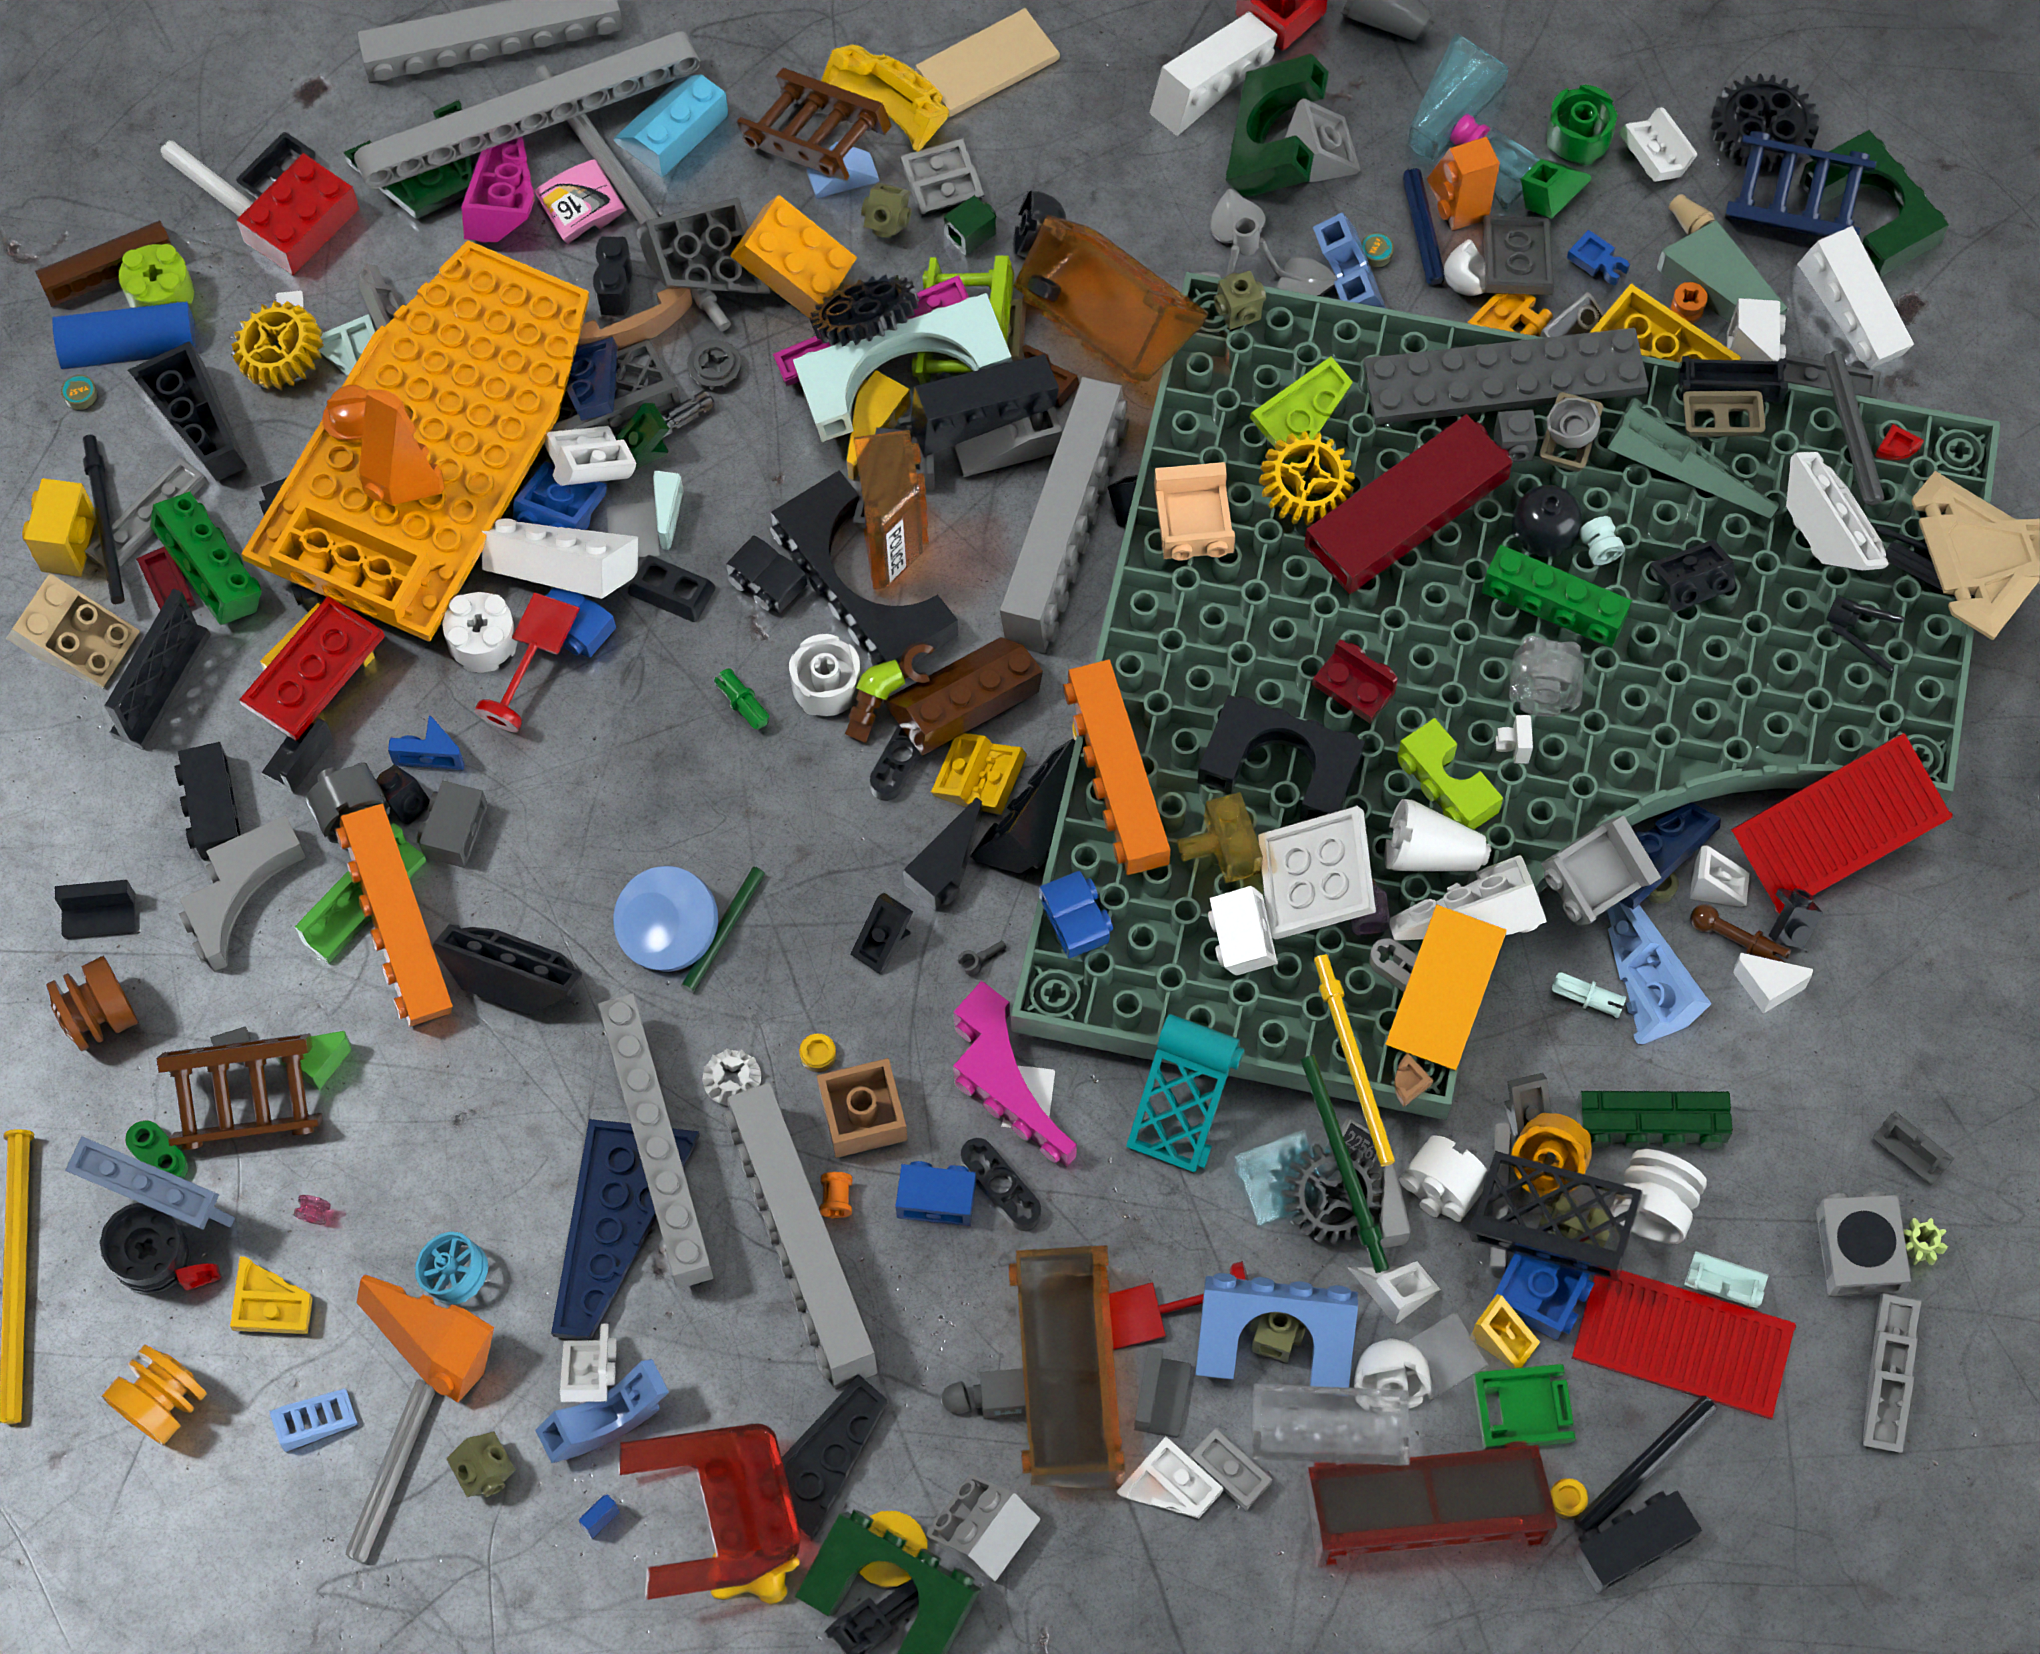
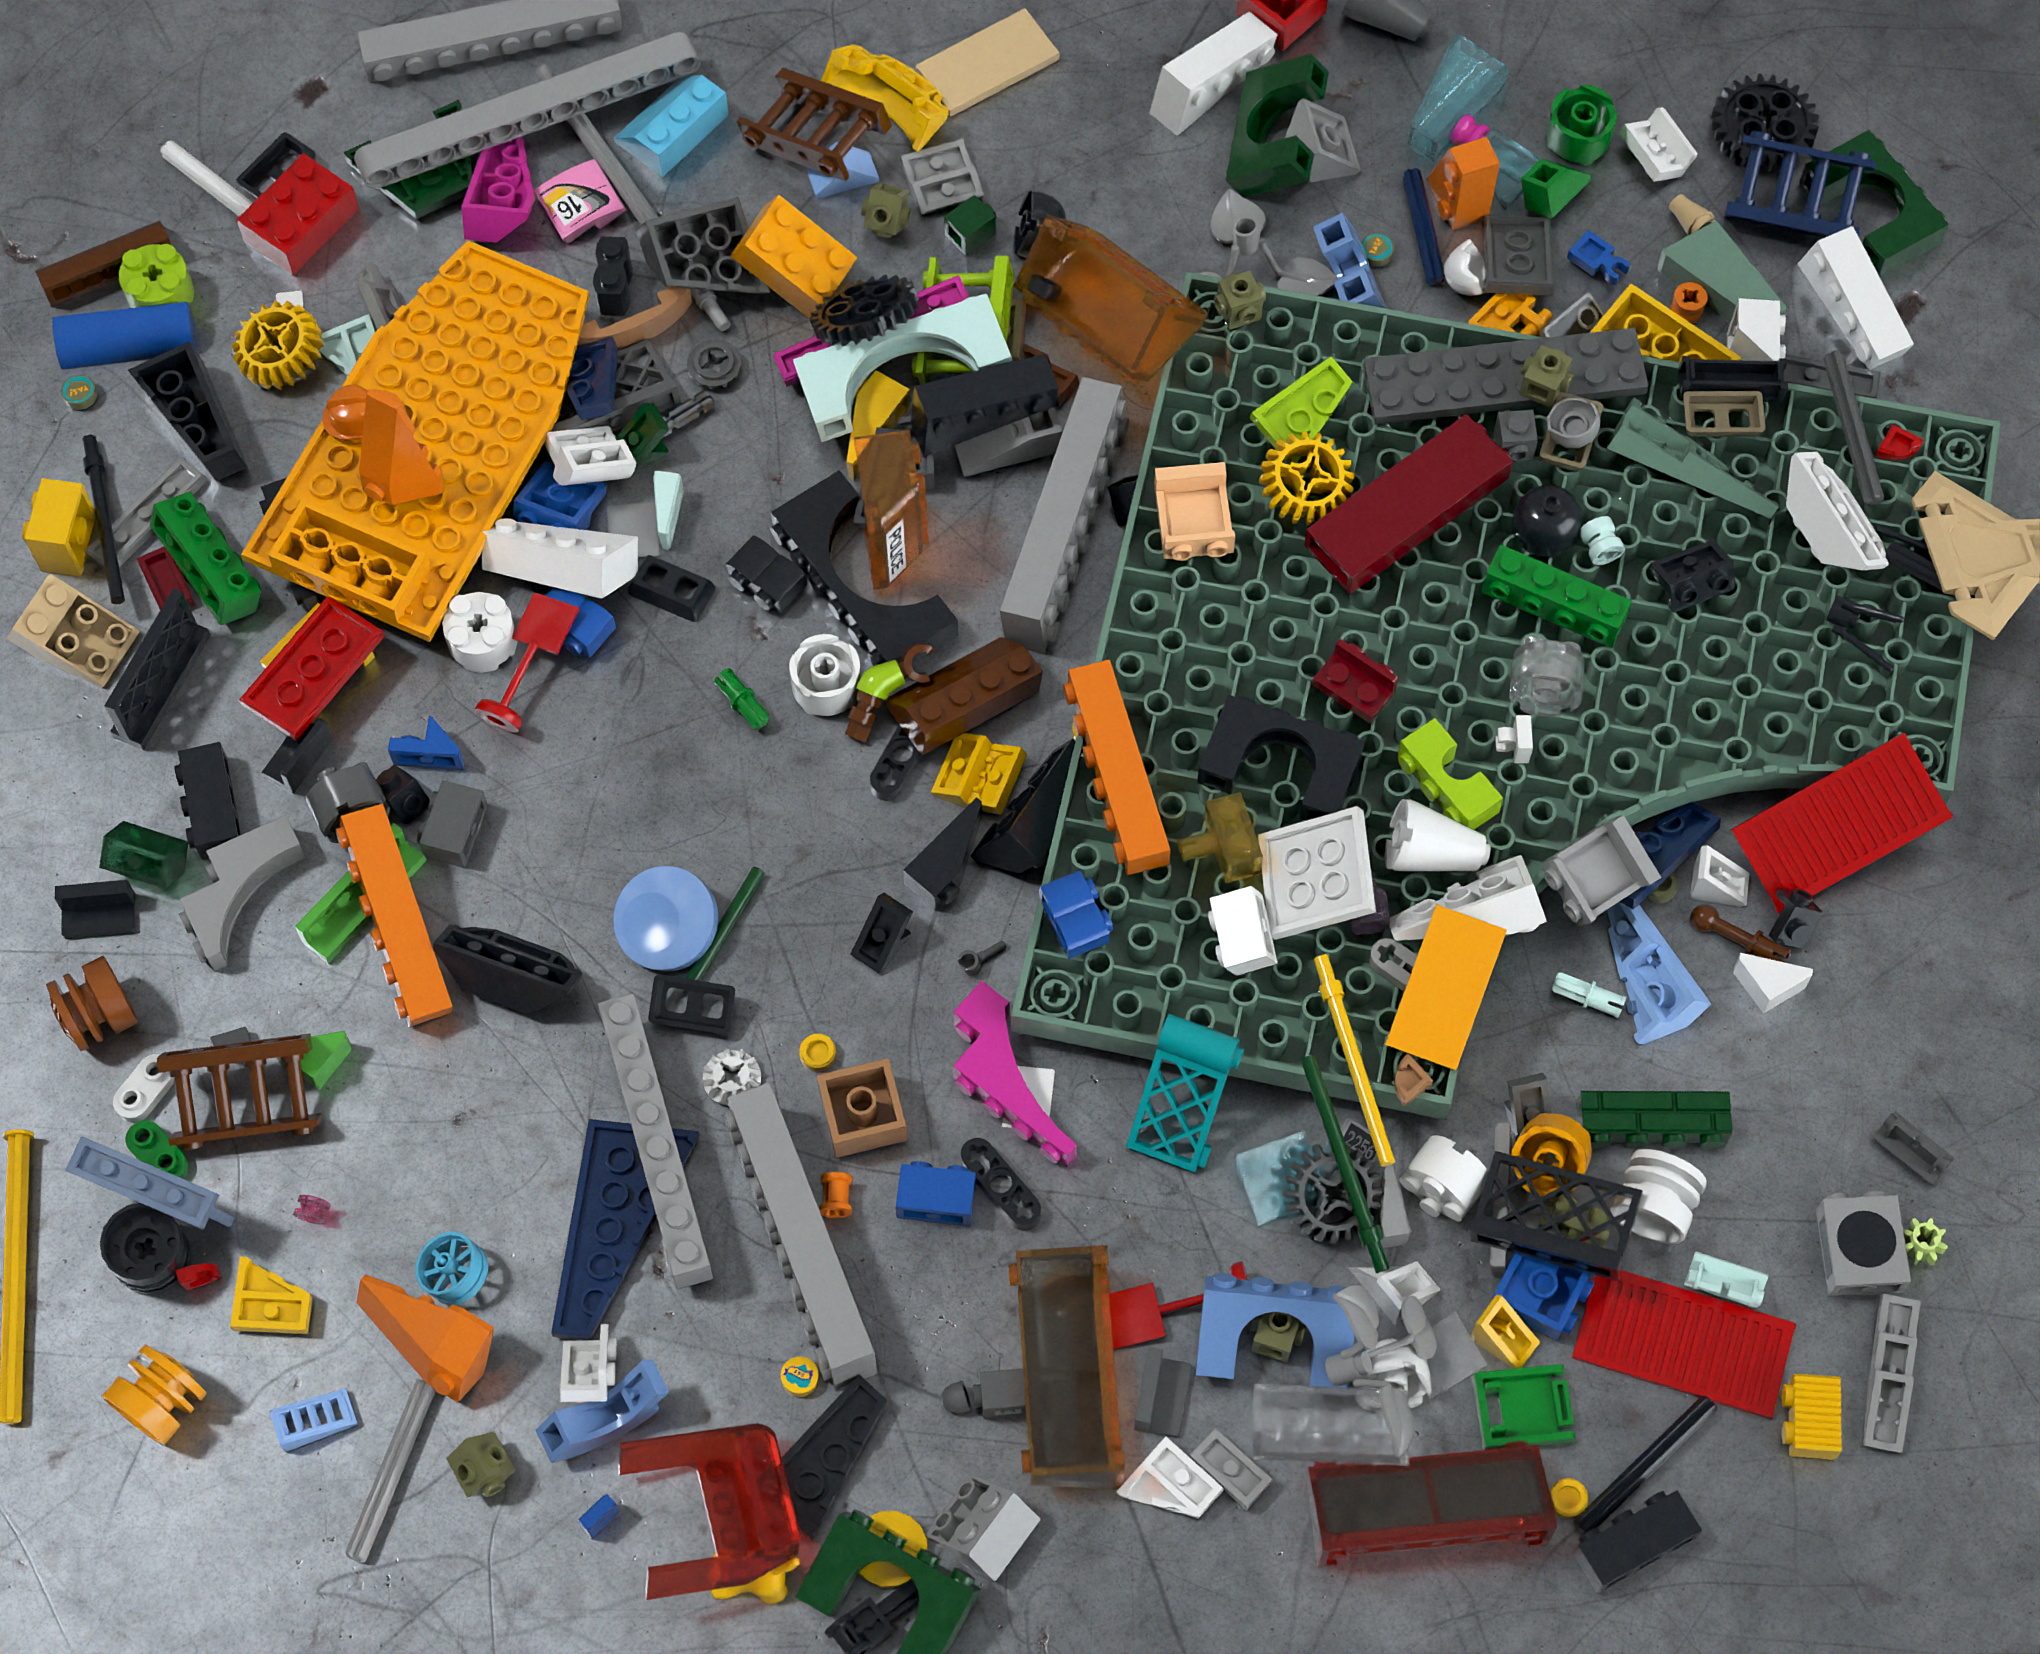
none -> clear green brick [99,821,189,889]
none -> white plate [113,1054,175,1123]
none -> black piece [648,975,736,1034]
none -> yellow tile [781,1356,819,1397]
none -> light grey plant [1325,1285,1436,1458]
none -> olive brick [1520,345,1574,408]
none -> yellow brick [1782,1373,1842,1460]

